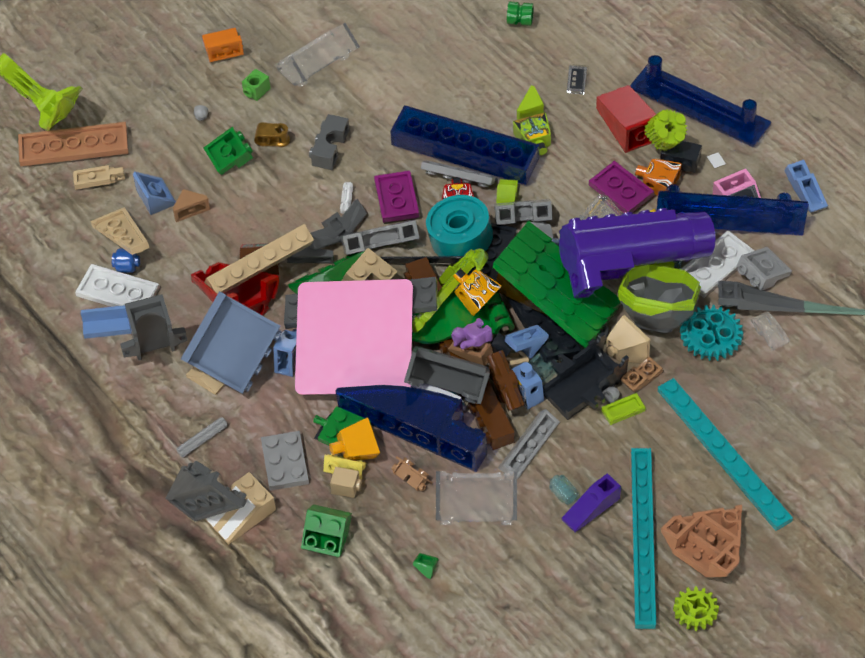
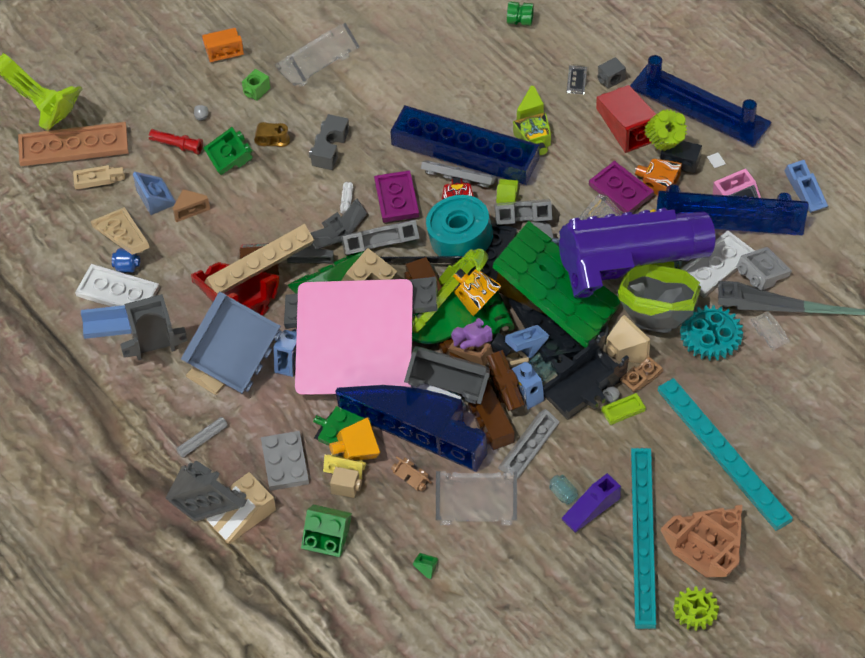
none -> red pin [149,129,203,155]
none -> dark grey brick [597,57,626,89]

